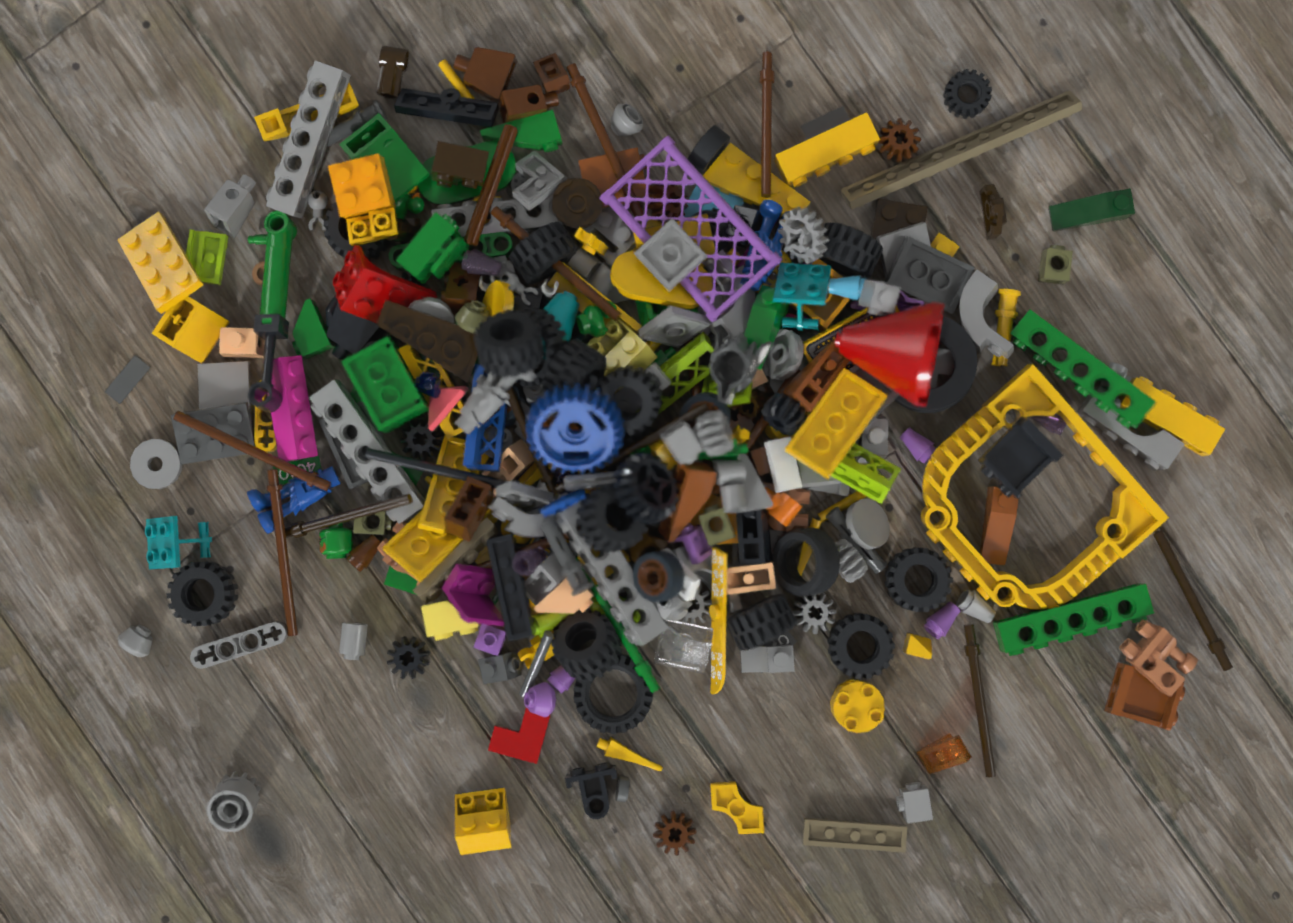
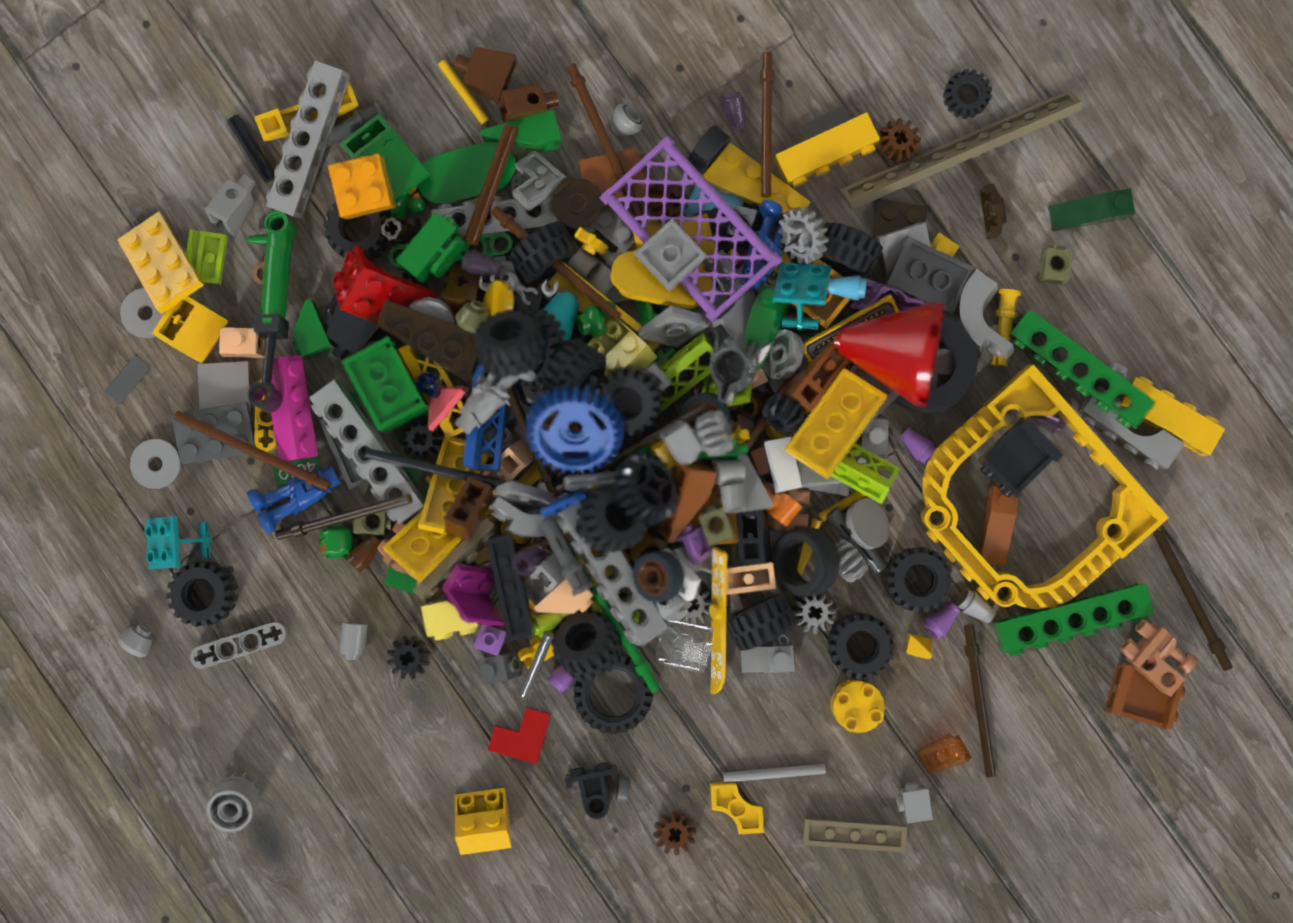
reddish brown bar [266,469,298,636] -> none
light grey arm [308,190,328,230] -> none
yellow slope [346,207,398,246] -> none
dark brown piece [377,46,409,99] -> none
black hinge [394,88,499,127] -> none
dark brown brick [432,141,489,189] -> none
medium lavender cone [524,682,556,717] -> none
reddish brown slope [533,53,570,94] -> none
yellow piece [596,737,663,771] -> none
light grey brick [858,279,900,316] -> none
none -> light grey tile [120,288,166,339]
none -> black axle [227,115,275,183]
none -> clear purple cone [720,91,747,131]
none -> light grey bar [723,764,826,783]

